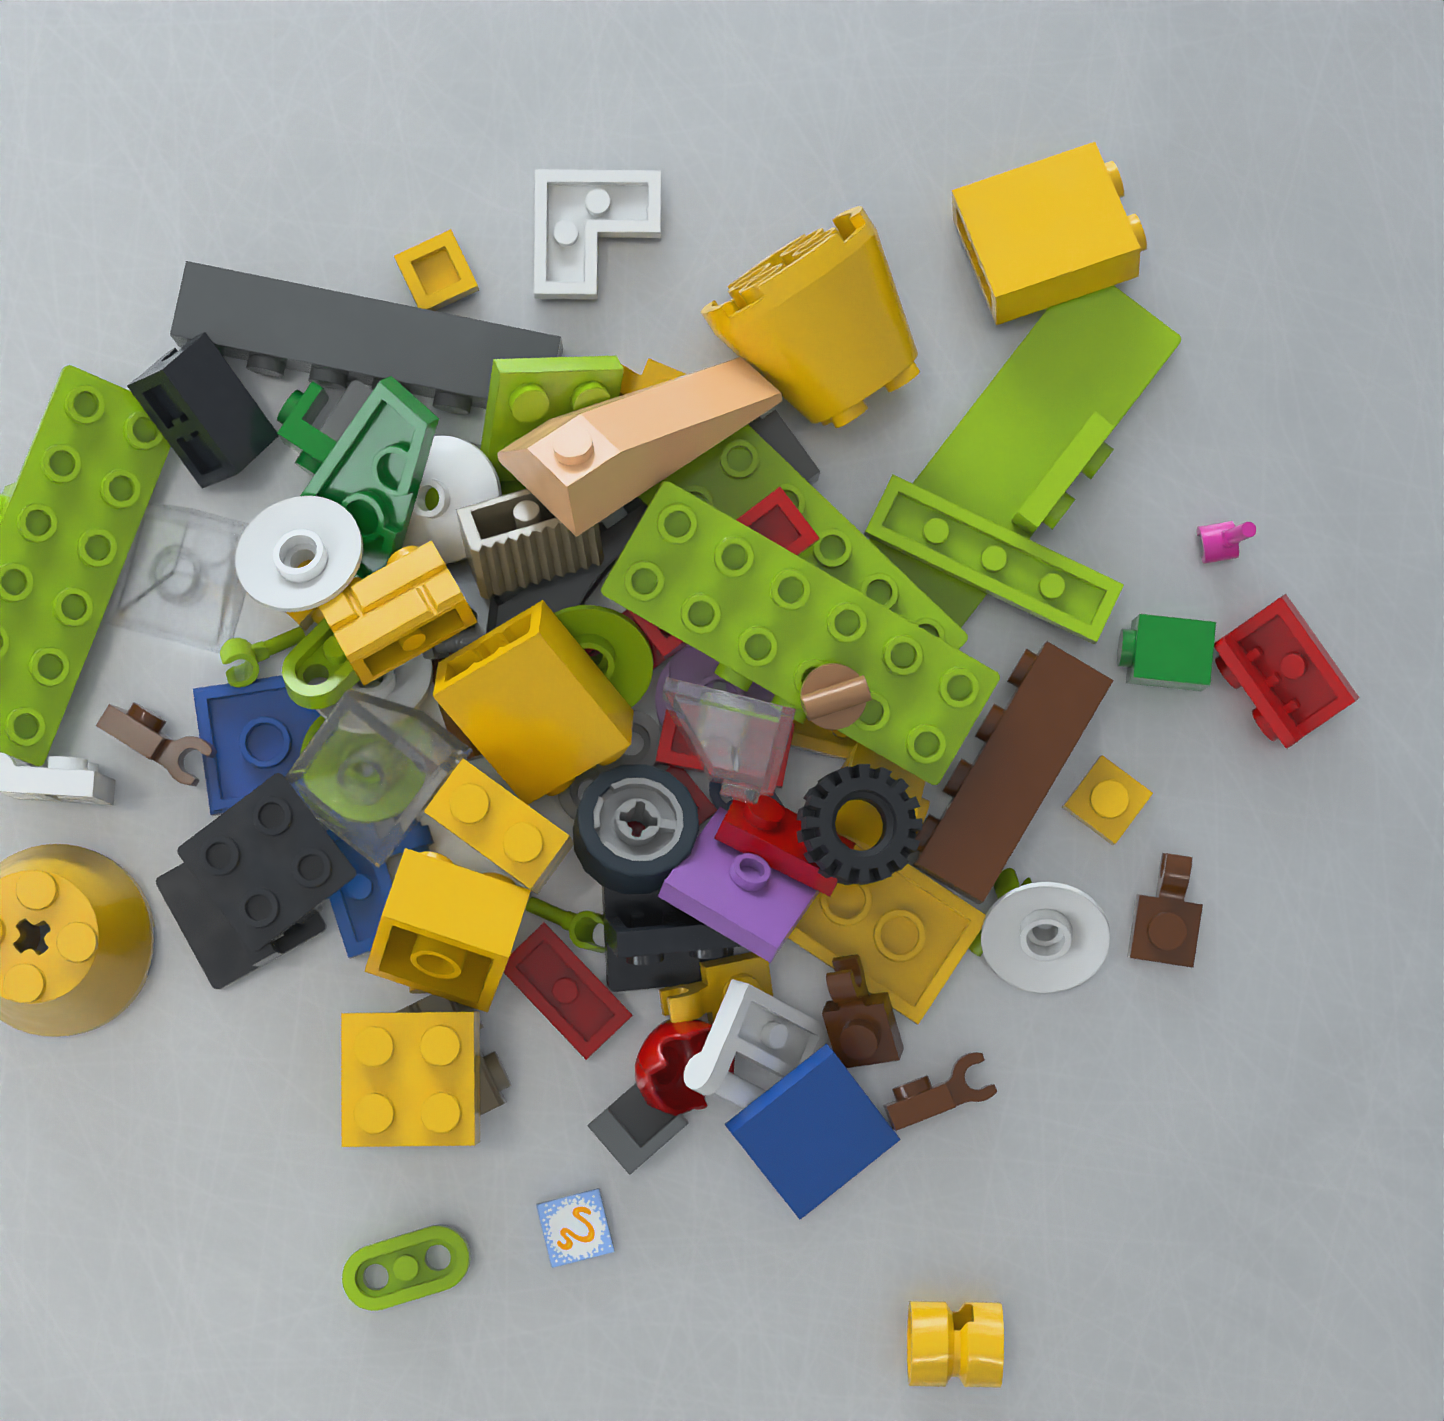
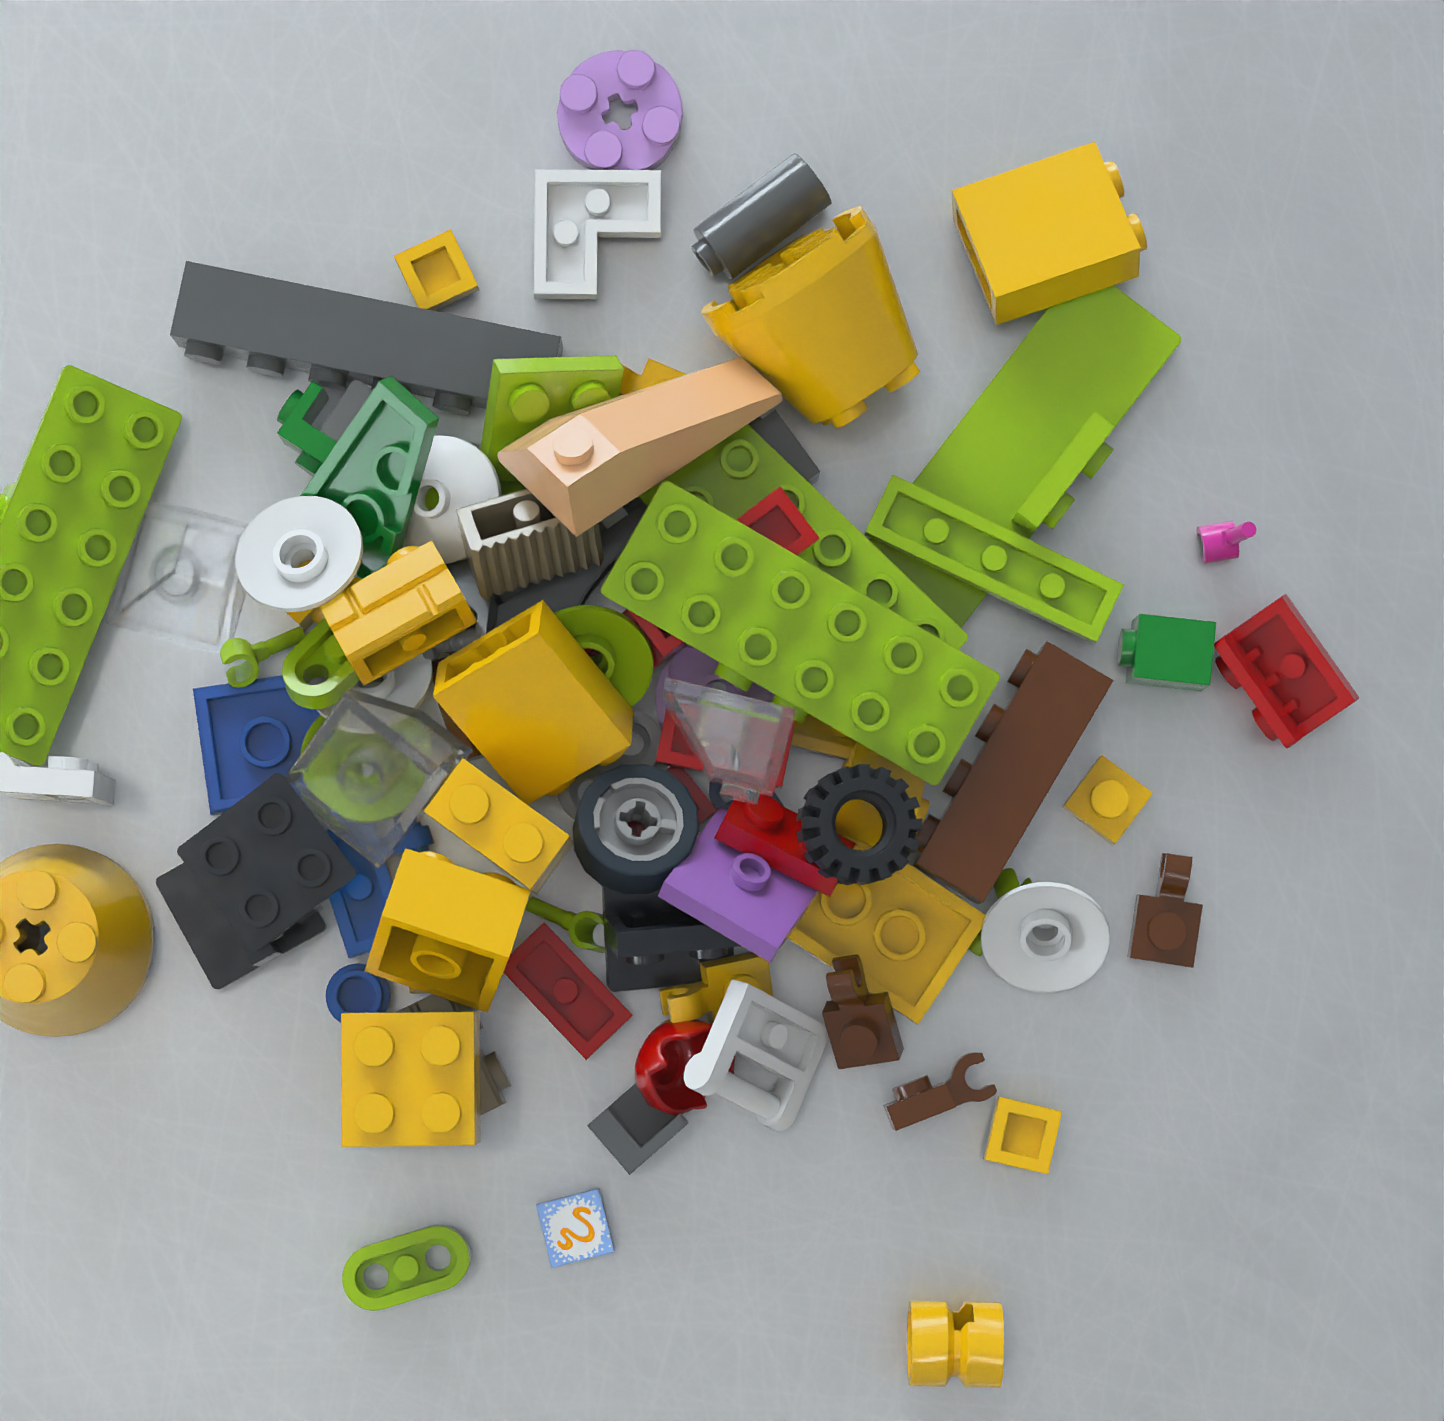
plate [96,702,217,786] -> none
black hinge [127,332,279,489] -> none
blue tile [725,1043,901,1220] -> none
medium nougat plate [800,663,872,730] -> none
none -> blue plate [326,964,391,1023]
none -> lavender plate [557,50,683,170]
none -> dark grey brick [691,153,832,280]
none -> yellow plate [983,1096,1062,1175]

